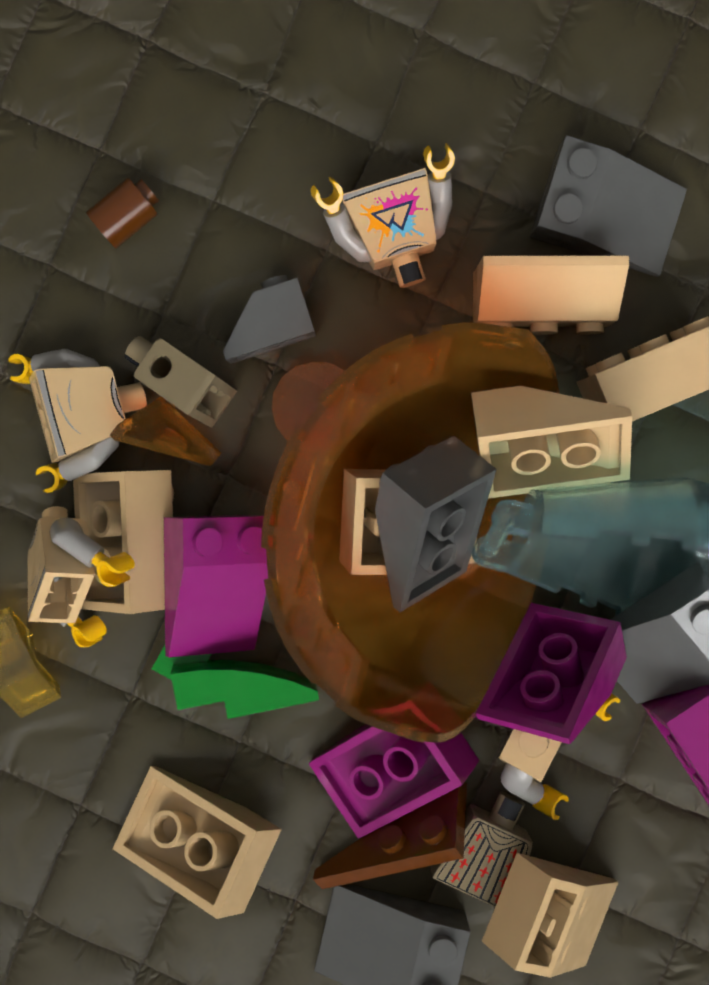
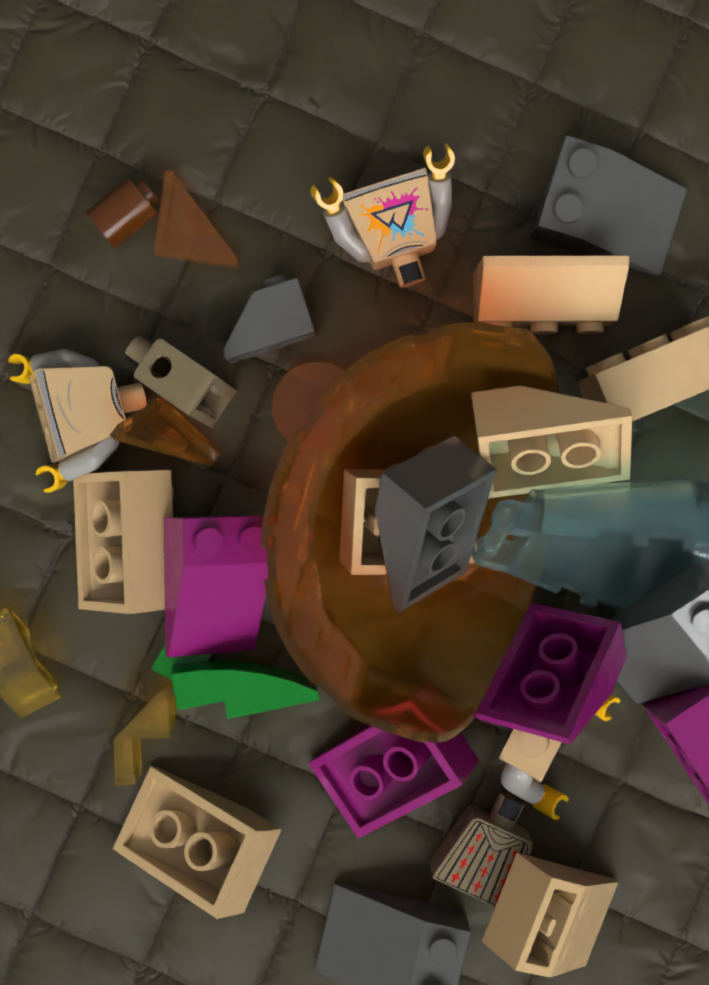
torso [28,506,135,648] -> none
reddish brown wing [313,781,467,889] -> none
none -> clear yellow slope [114,684,176,786]
none -> clear orange tile [154,170,240,269]

